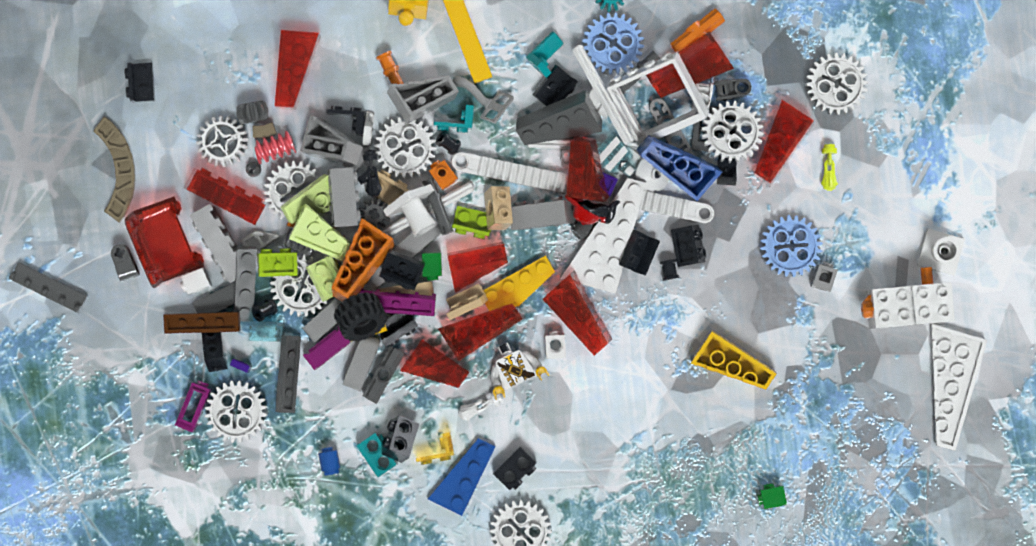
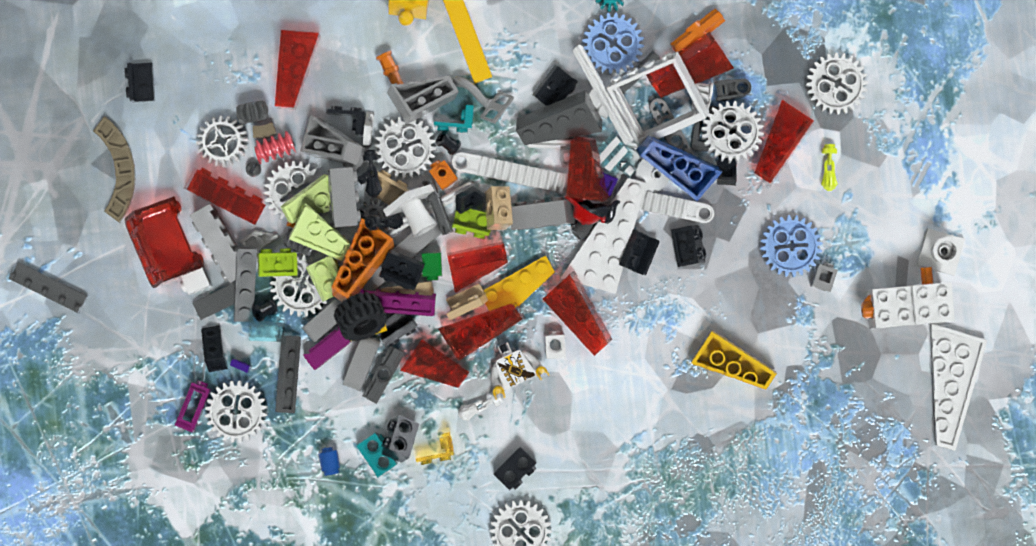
dark grey piece [111,245,140,283] -> none
reddish brown plate [163,312,241,334] -> none
blue wing [428,438,496,516] -> none
teal bracket [526,31,564,78] -> none
black bush [659,259,679,281] -> none
green brick [757,483,787,509] -> none
none -> black piece [365,214,403,231]
none -> black bracket [456,186,486,214]

